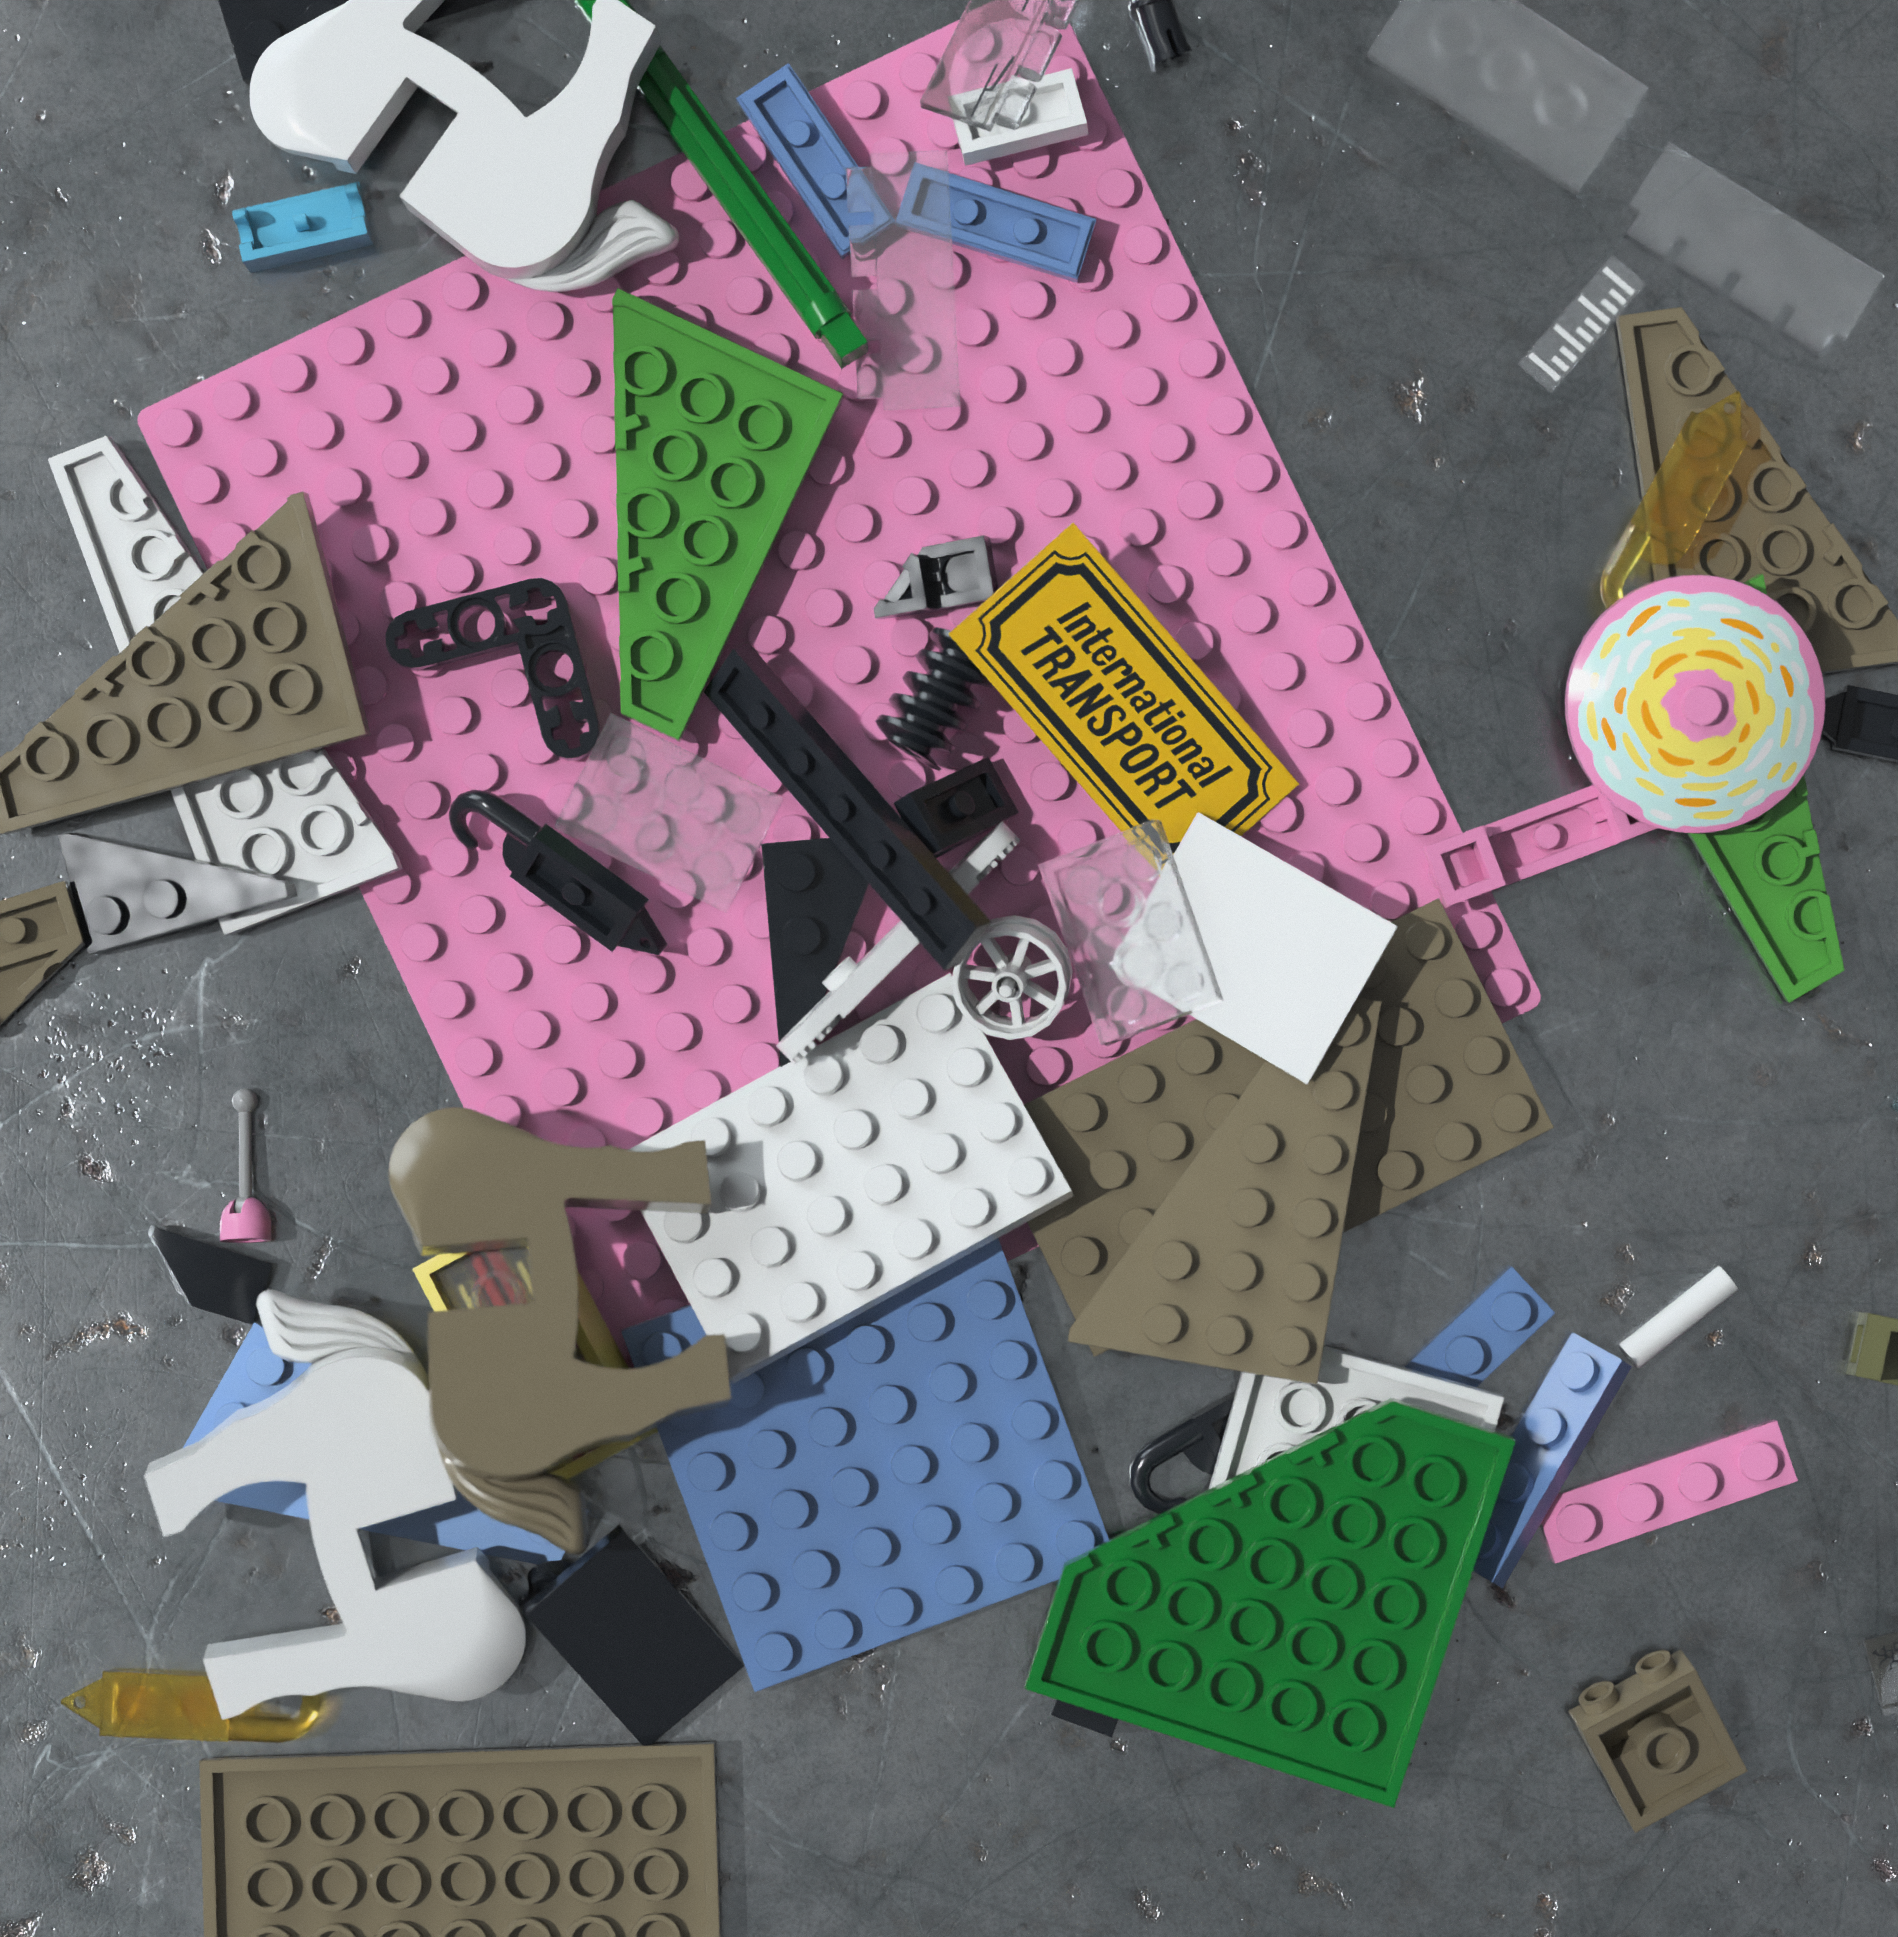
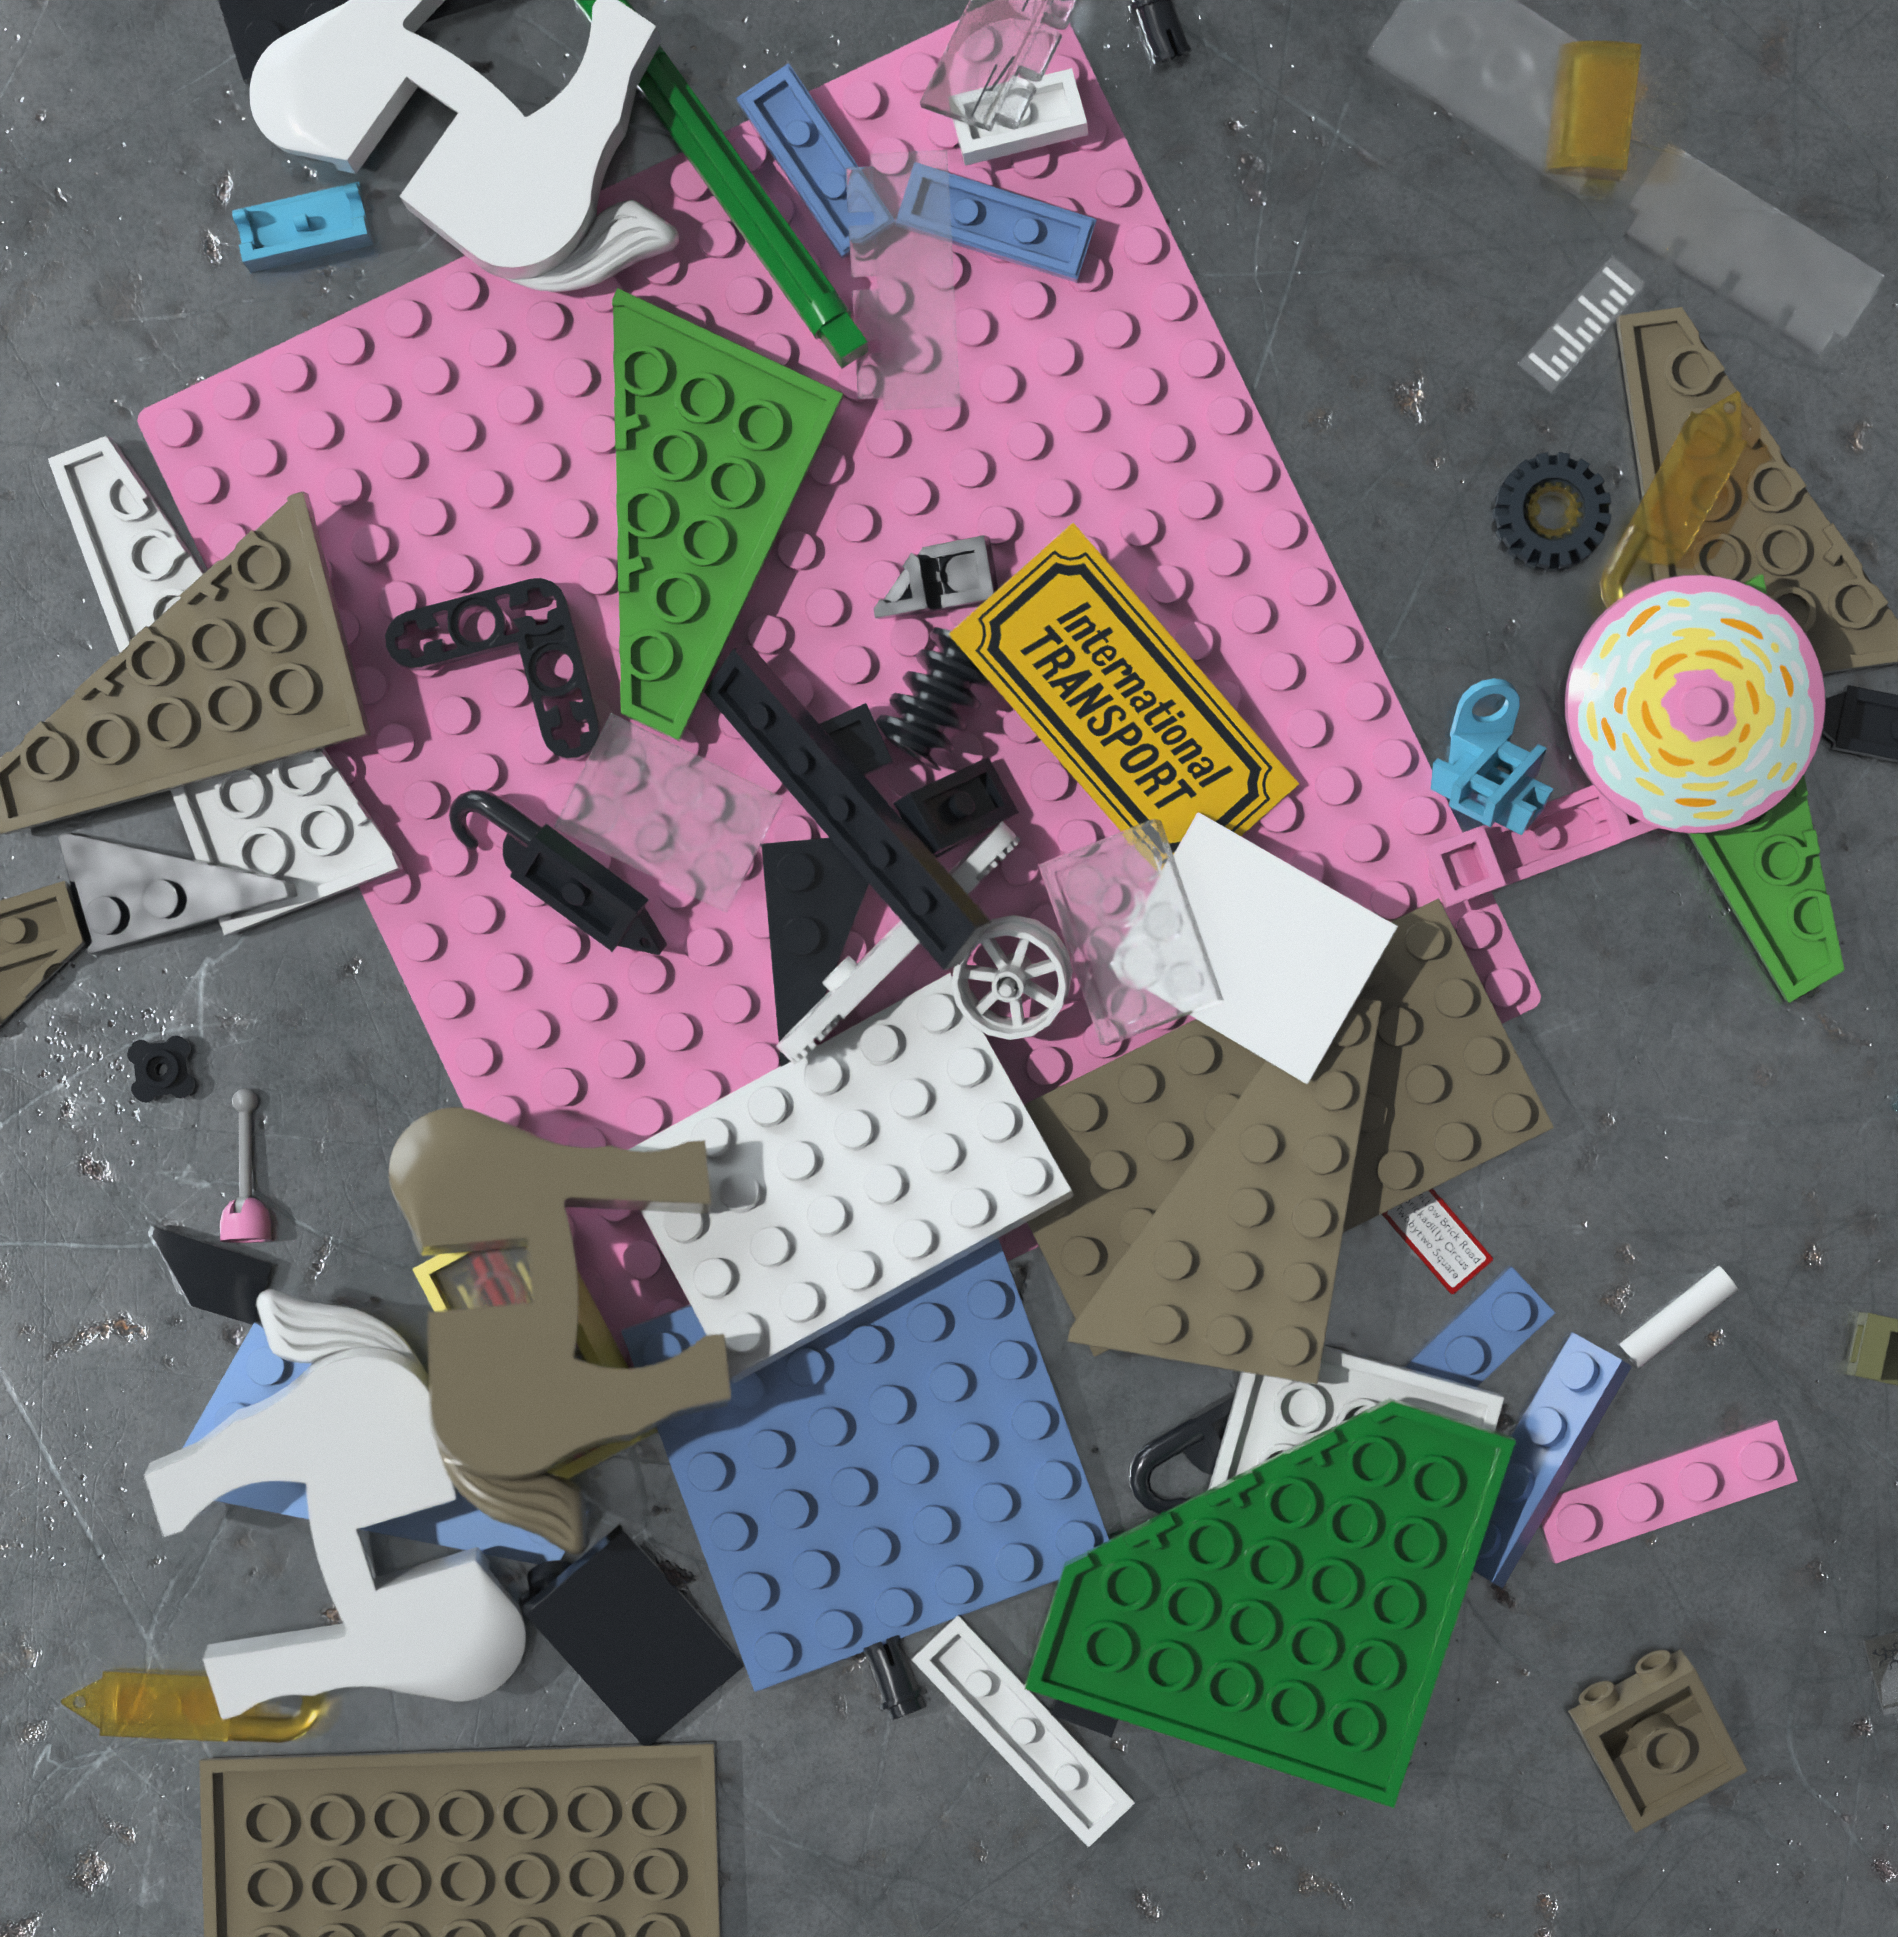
none -> black plate [127,1036,195,1103]
none -> black plate [820,703,893,776]
none -> black pin [863,1635,928,1721]
none -> white plate [911,1615,1135,1848]
none -> white sticker [1382,1188,1493,1295]
none -> medium azure piece [1431,678,1554,835]
none -> black bush [1493,452,1612,572]
none -> clear yellow brick [1544,41,1642,182]

